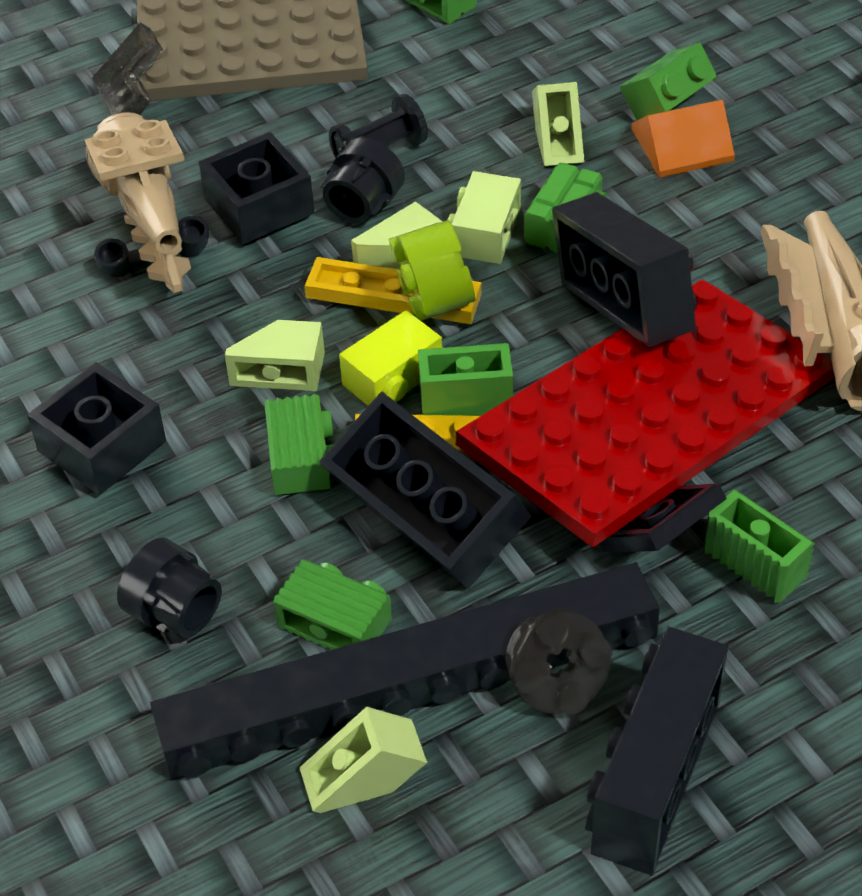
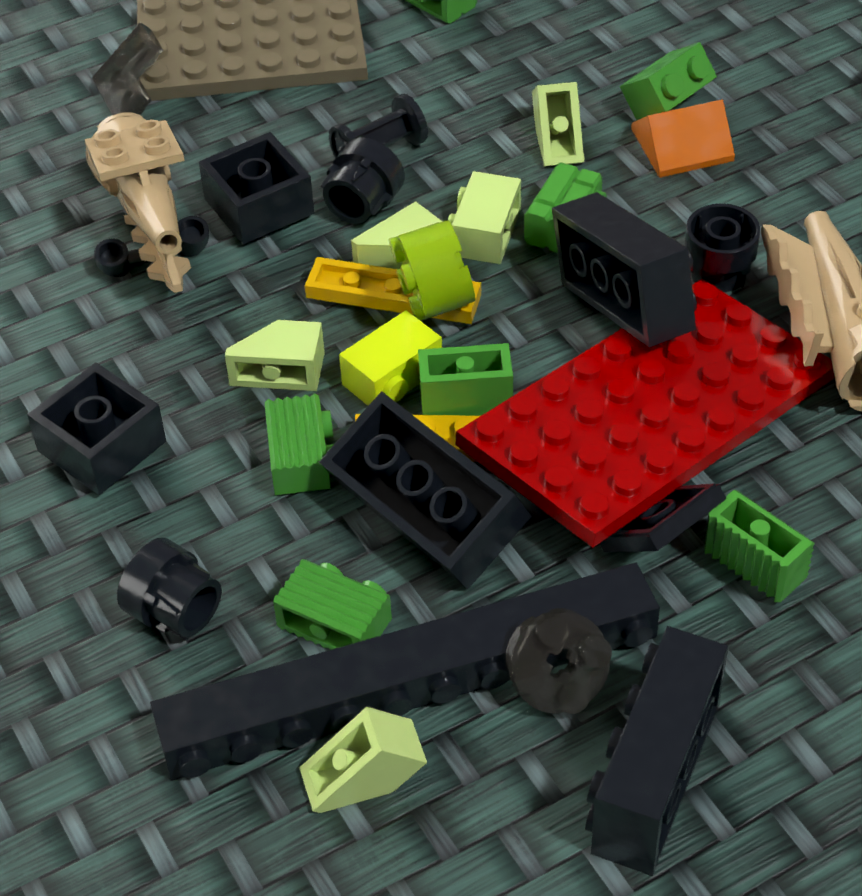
none -> black piece [684,203,761,293]

